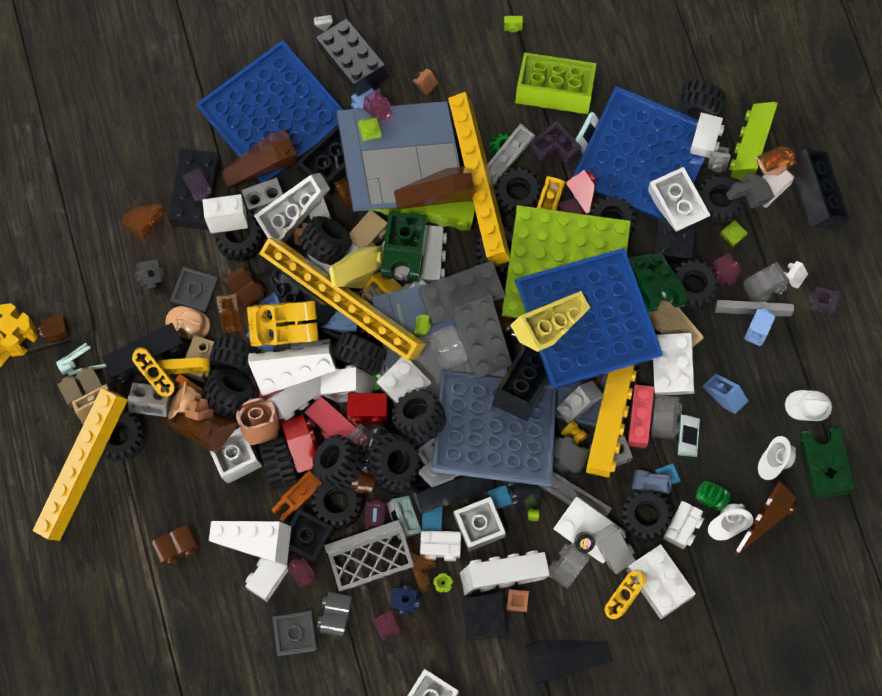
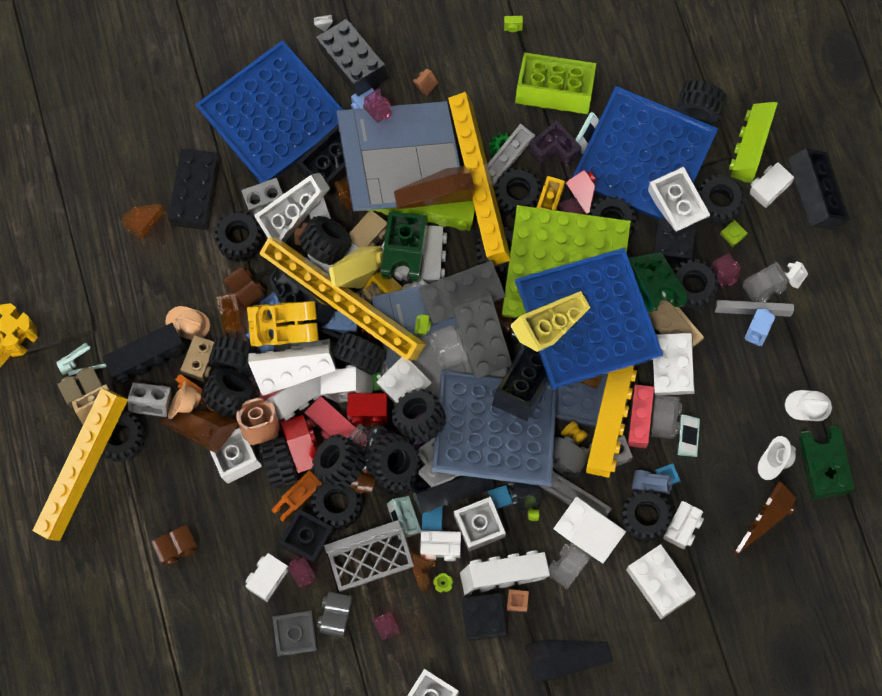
reddish brown brick [38,314,69,343] -> none
yellow beam [132,347,174,397] -> none
dark grey brick [135,259,164,289] -> none
yellow beam [157,358,210,375] -> none
dark grey tile [170,267,219,313] -> none
clear purple brick [182,168,212,201] -> none
nougat tile [185,398,213,421] -> none
white brick [202,194,248,233] -> none
white wedge [209,521,291,566] -> none
reddish brown wedge [221,129,298,189] -> none
lime plate [358,118,382,141] -> none
clear pink brick [364,499,386,529] -> none
dark blue brick [390,586,421,616] -> none
light grey brick [557,381,604,423] -> none
black tile [574,532,595,553] -> none
light grey brick [593,524,635,574] -> none
yellow beam [605,570,647,619] -> none
white brick [690,112,724,158] -> none
green gear [696,481,731,511] -> none
medium blue slope [702,374,748,414] -> none
light grey bracket [707,147,731,172] -> none
white piece [708,504,753,540] -> none
dark grey brick [726,174,775,209] -> none
clear orange slope [755,146,797,175] -> none
clear purple brick [808,287,840,316] -> none

